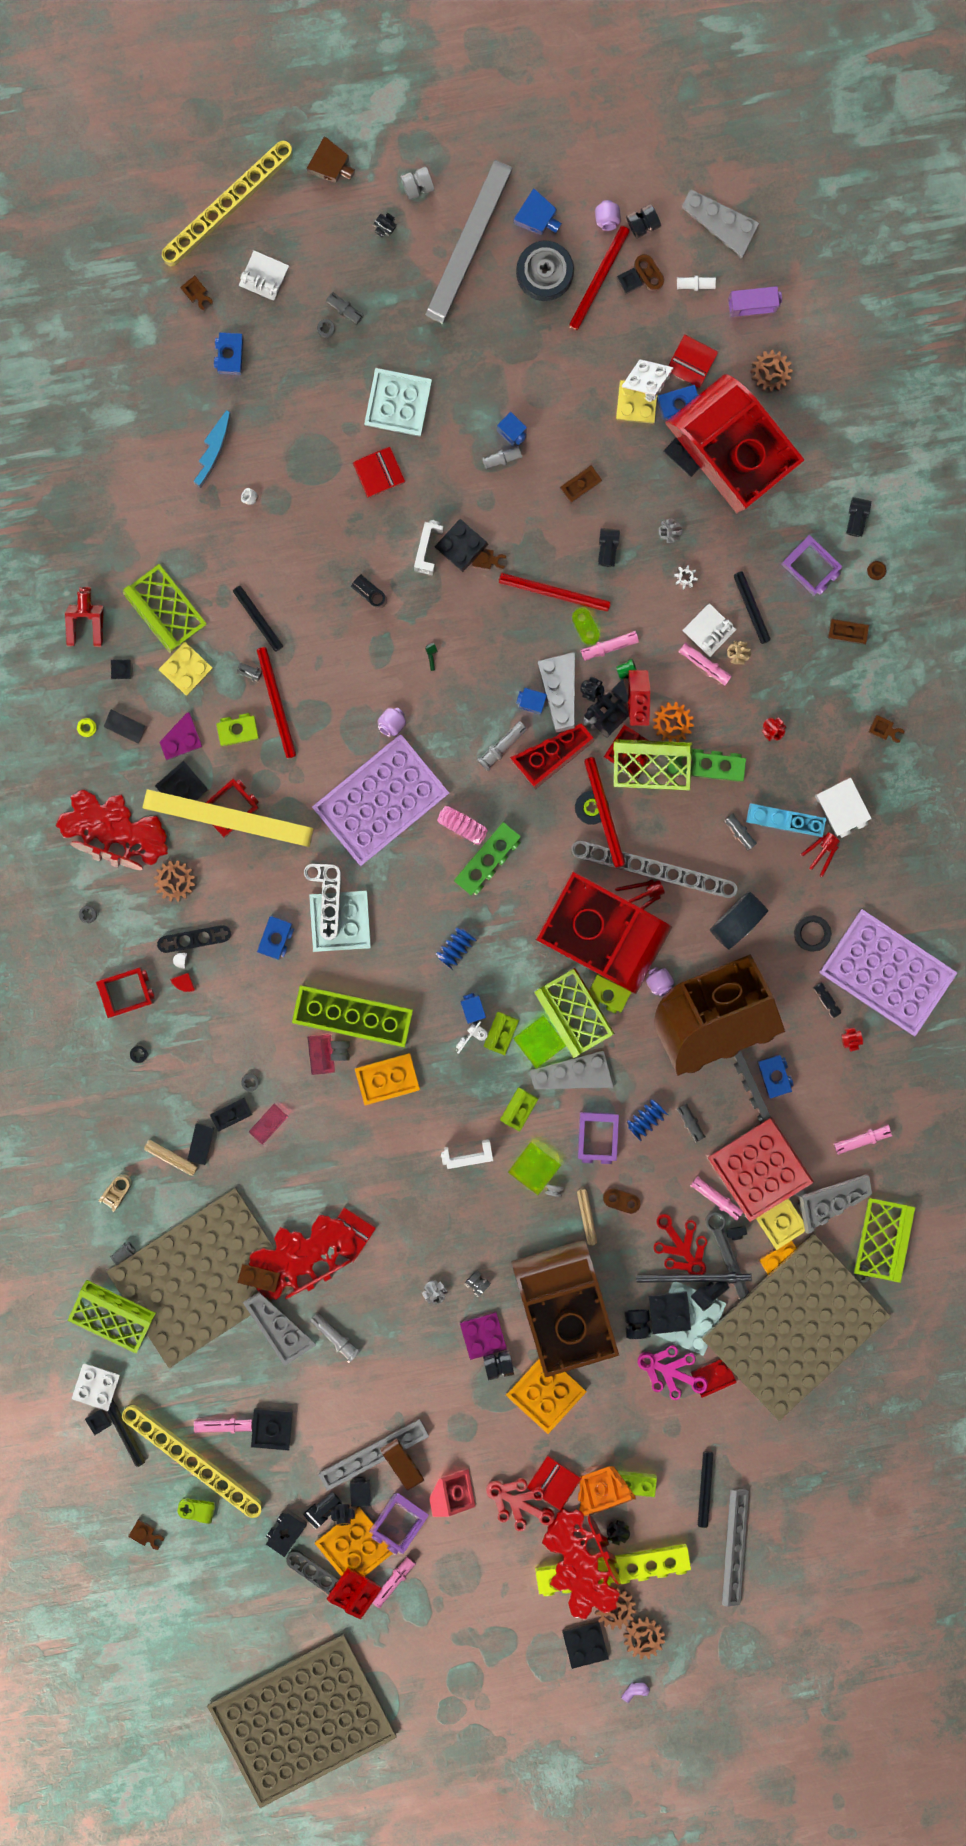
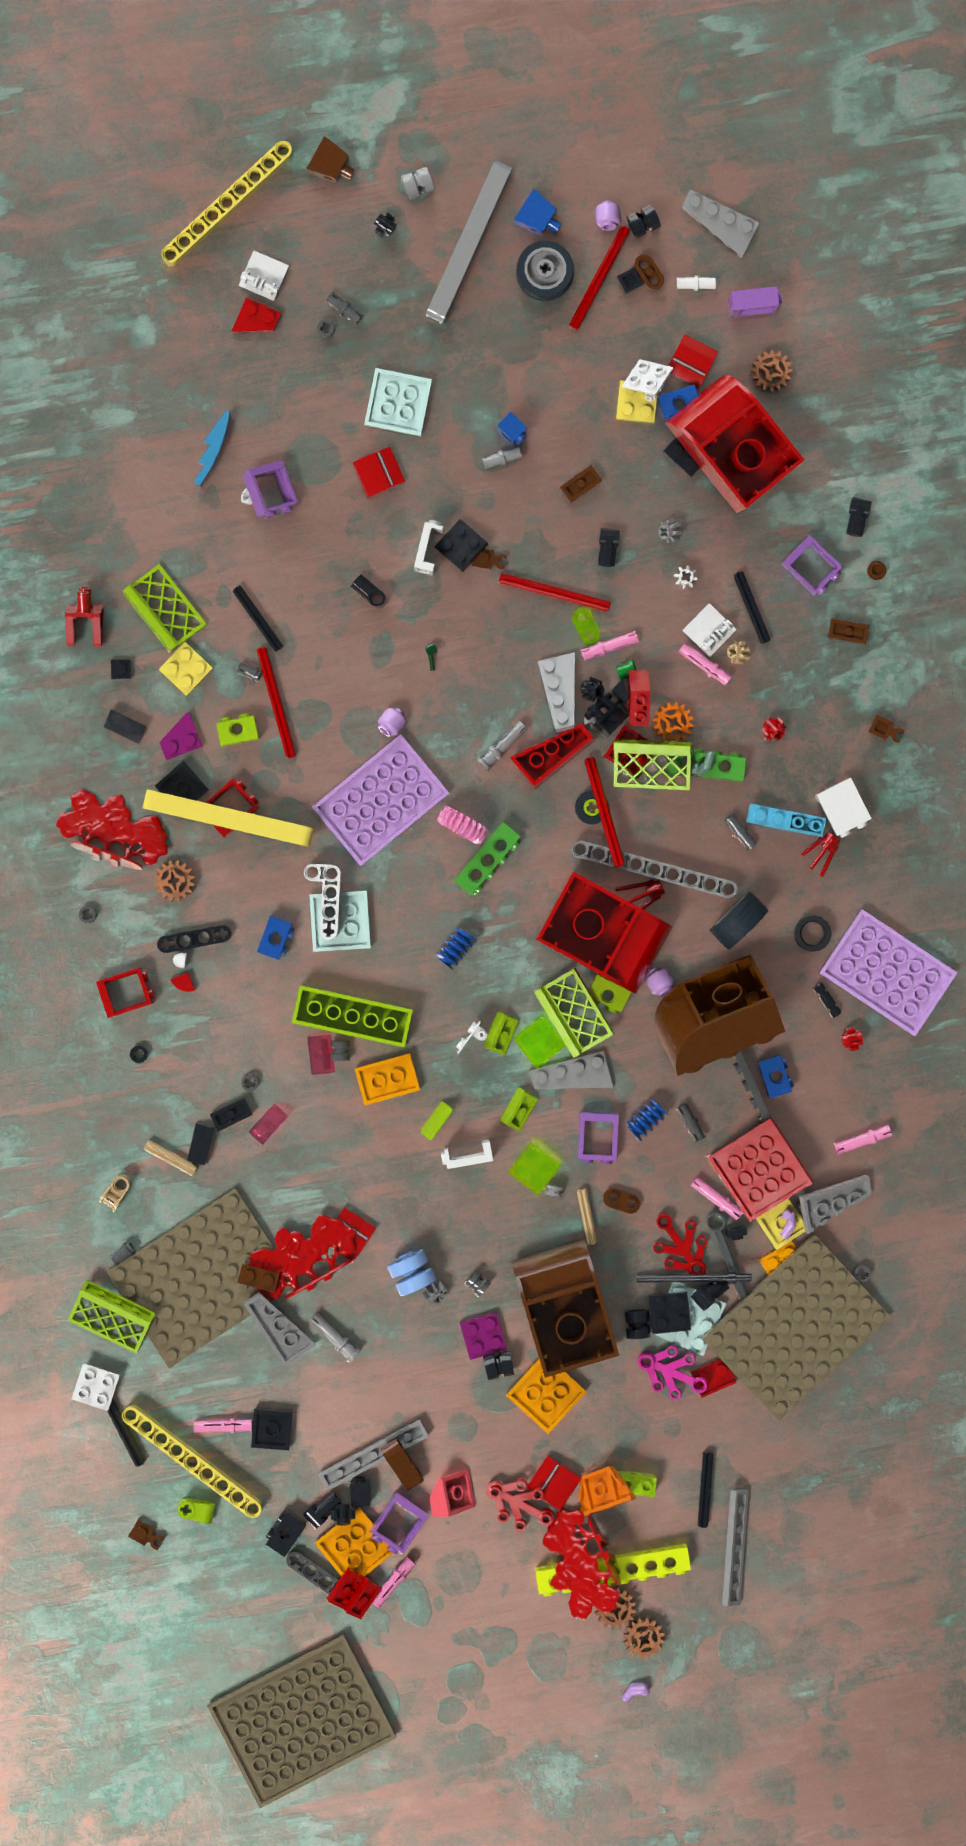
neon yellow plate [77,718,96,737] -> none
black plate [85,1409,112,1436] -> none
reddish brown plate [180,275,213,312] -> none
blue brick [214,332,243,375] -> none
blue brick [460,993,486,1024] -> none
blue brick [516,688,547,715] -> none
black plate [562,1621,609,1669] -> none
black gear [607,1520,630,1545] -> none
lime fence [854,1198,915,1283] -> none
none -> red wing [232,297,282,333]
none -> medium lavender window [242,460,298,519]
none -> light blue wheel [387,1249,437,1296]
none -> lime slope [420,1101,453,1141]
none -> sand green arm [691,752,716,776]
none -> lavender arm [780,1209,796,1239]

